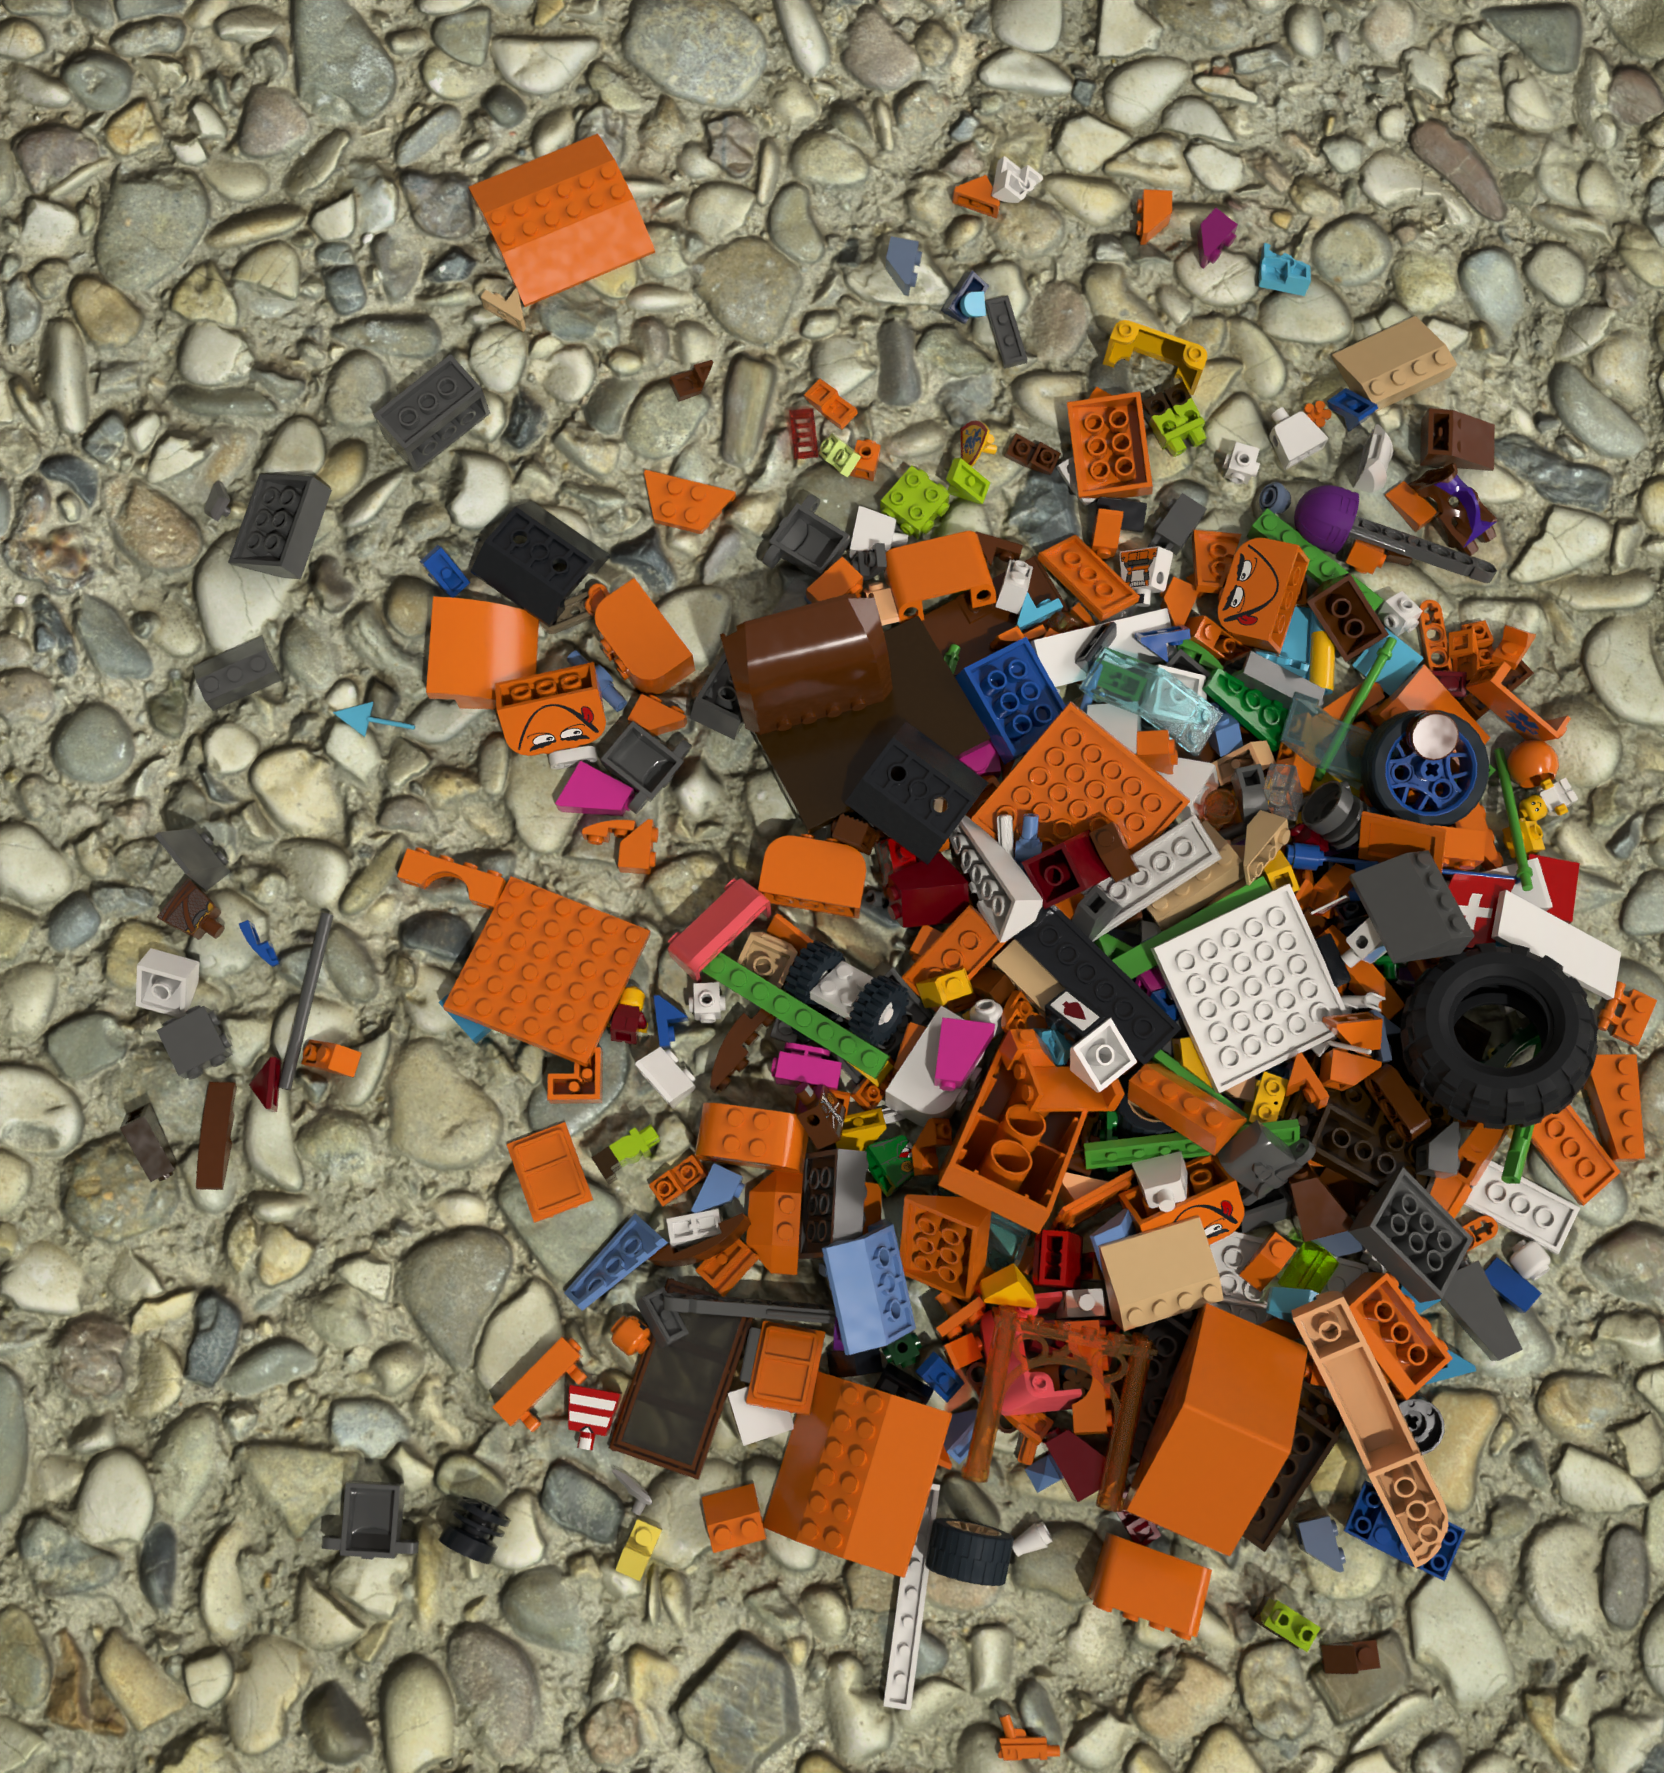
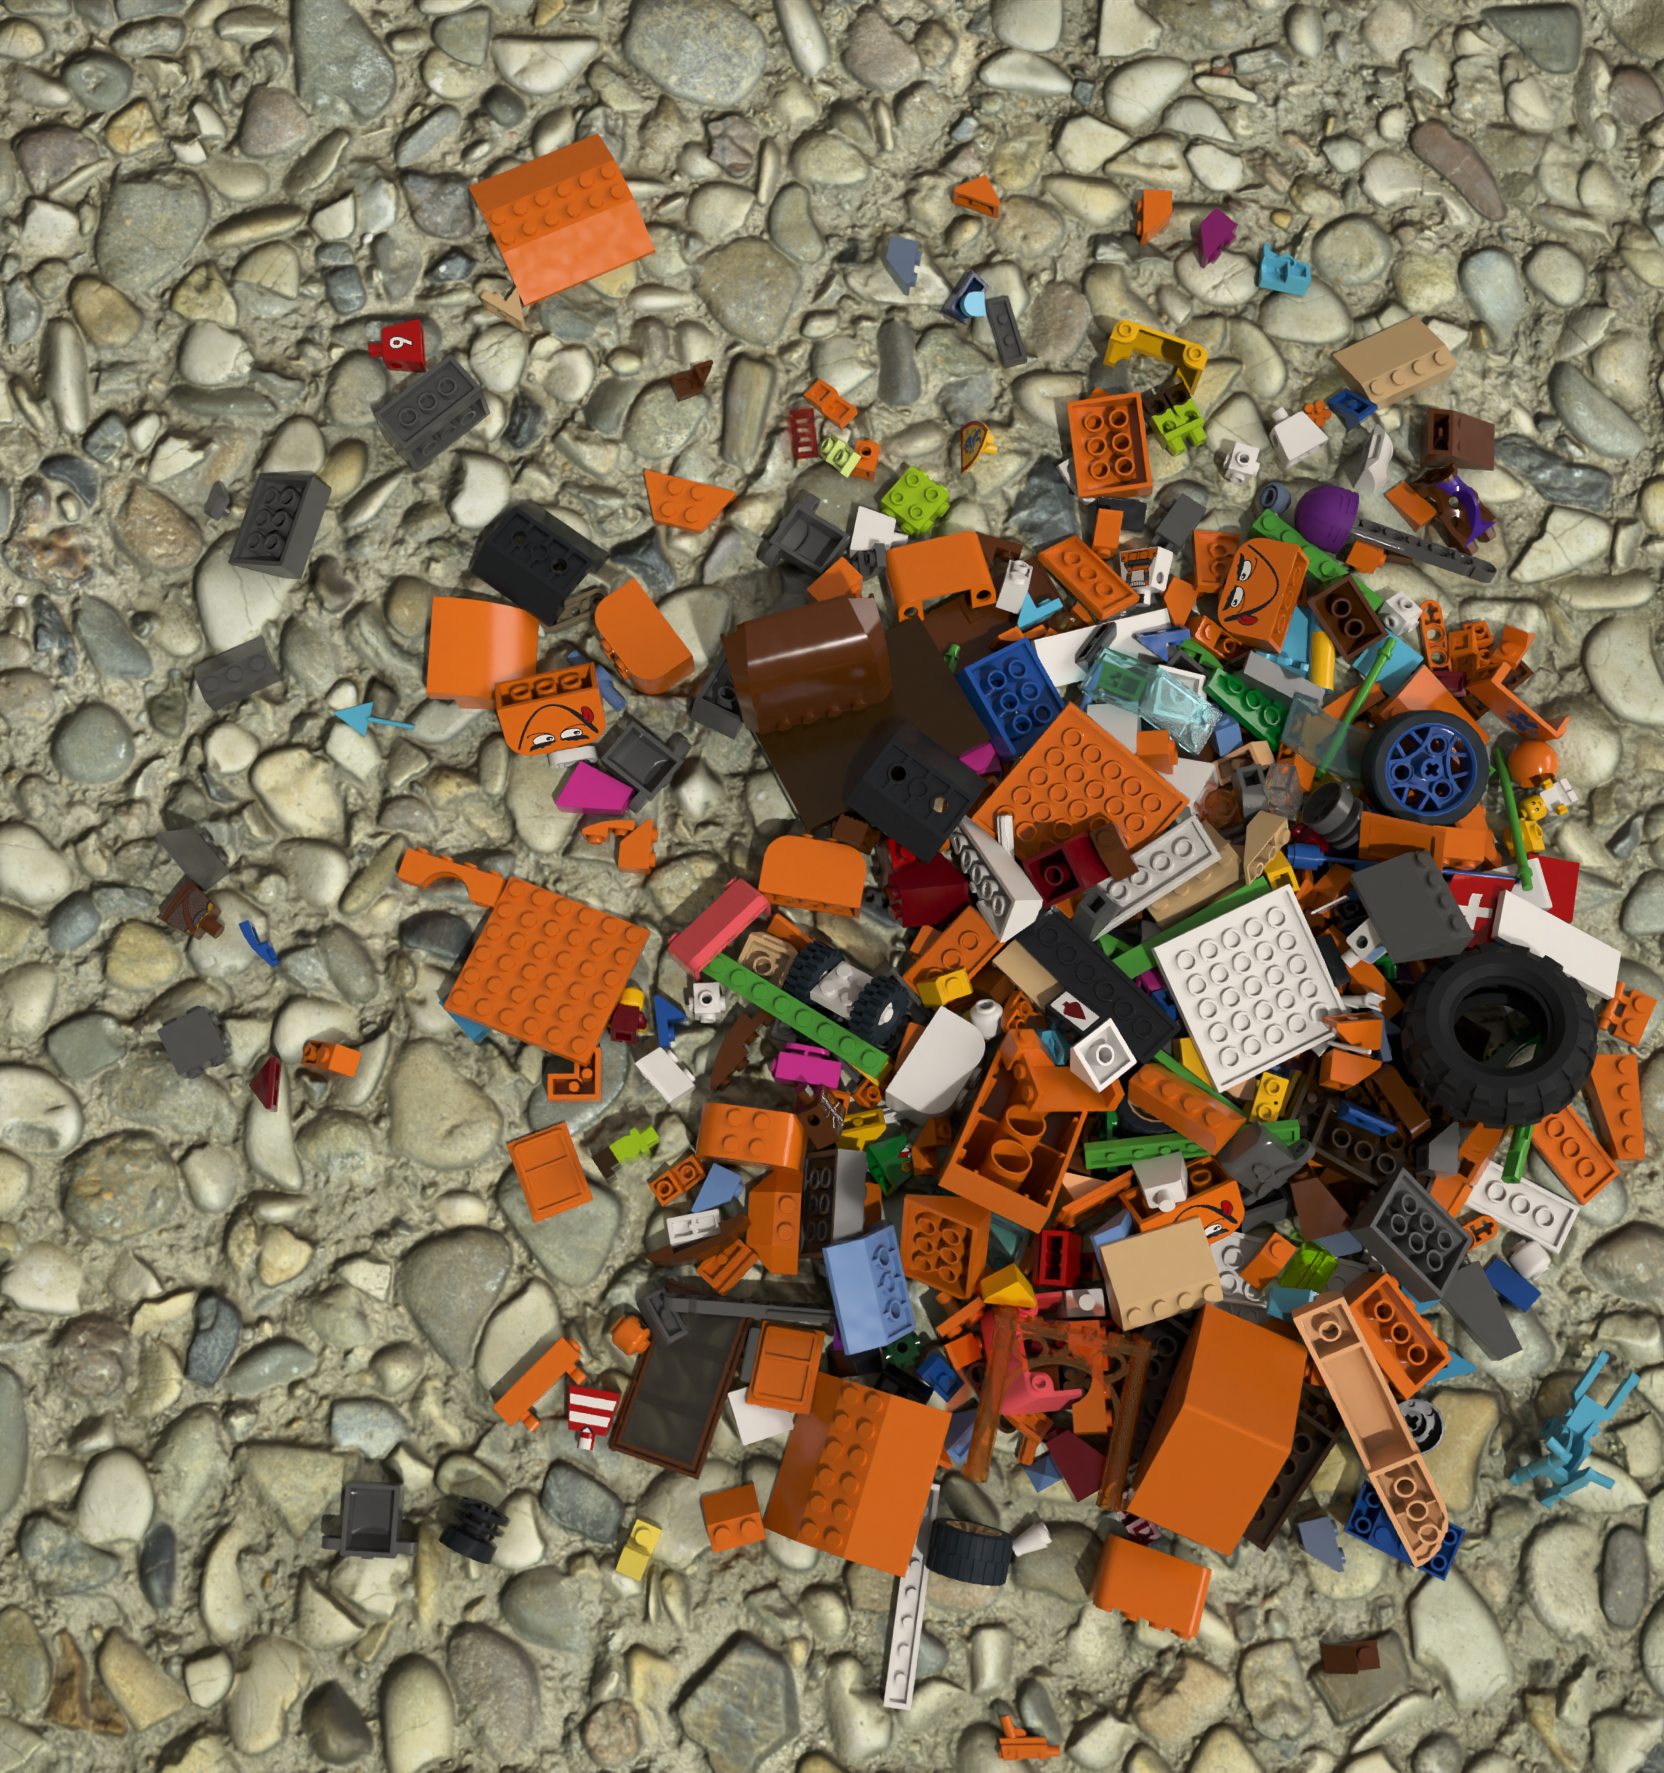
dark brown slope [120,1103,177,1182] -> none
white slope [136,948,199,1018] -> none
reddish brown slope [196,1082,237,1190] -> none
dark grey piece [278,913,334,1090] -> none
blue slope [419,545,470,598] -> none
medium blue wing [564,1213,668,1311] -> none
orange tile [585,583,610,617] -> none
light grey bar [612,1469,652,1515] -> none
orange slope [627,694,687,737] -> none
light nougat slope [863,582,900,625] -> none
dark pink slope [934,1017,995,1091] -> none
lime slope [946,458,991,504] -> none
white slope [992,156,1043,203] -> none
reddish brown slope [1003,433,1061,475] -> none
medium blue pin [1015,813,1042,882] -> none
lime hips [1251,1596,1321,1652] -> none
orange slope [1285,1052,1329,1110] -> none
head [1405,710,1459,761] -> none
none -> red torso [369,319,426,373]
none -> blue slope [1337,1100,1397,1137]
none -> medium azure piece [1508,1350,1640,1508]

